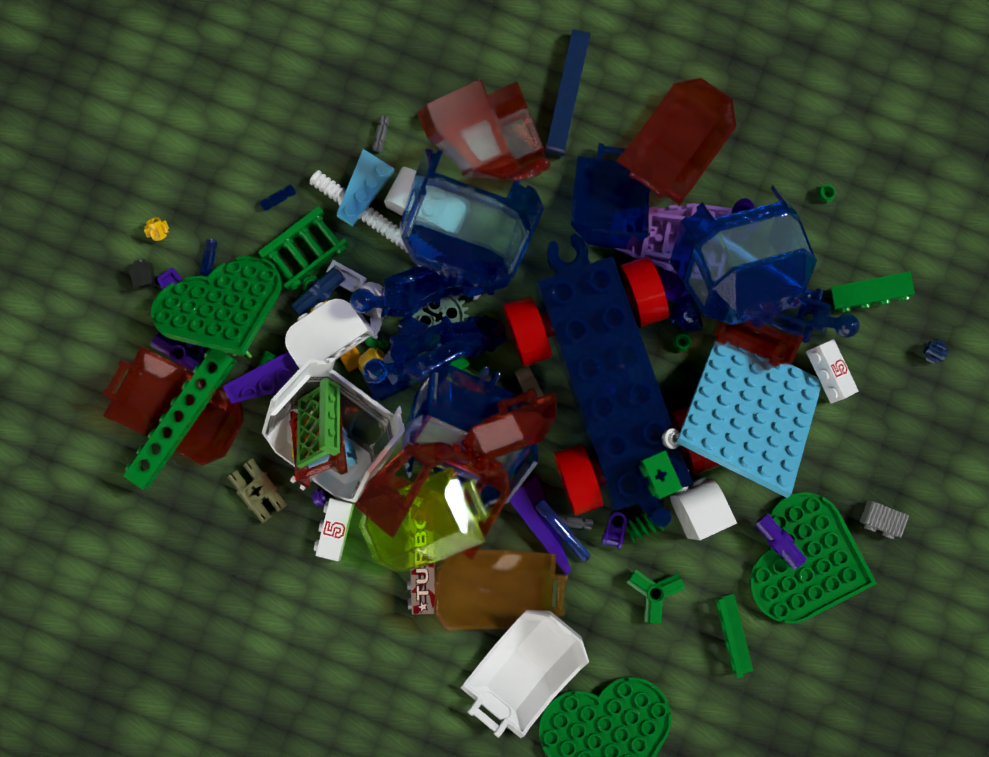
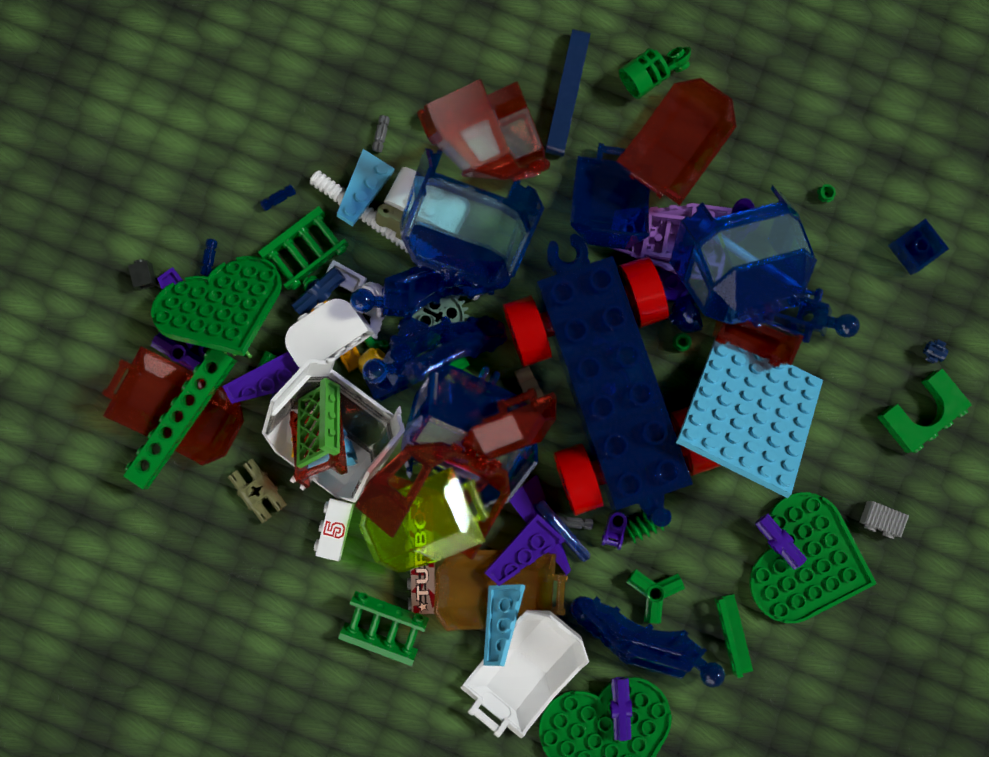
yellow gear [144,217,169,241] -> none
dark purple plate [311,487,328,506] -> none
green brick [639,450,683,499] -> none
white plate [662,428,680,449] -> none
white brick [670,477,737,540] -> none
white brick [806,339,859,404] -> none
green wedge [830,271,915,313] -> none
none -> green fence [338,591,429,666]
none -> olive leg [375,204,413,240]
none -> medium azure wing [483,584,526,666]
none -> dark purple wing [484,513,565,586]
none -> clear blue piece [570,596,725,688]
none -> dark purple piece [610,677,632,741]
none -> green cylinder [618,47,691,99]
none -> green arch [877,368,972,453]
none -> clear blue brick [888,218,949,275]

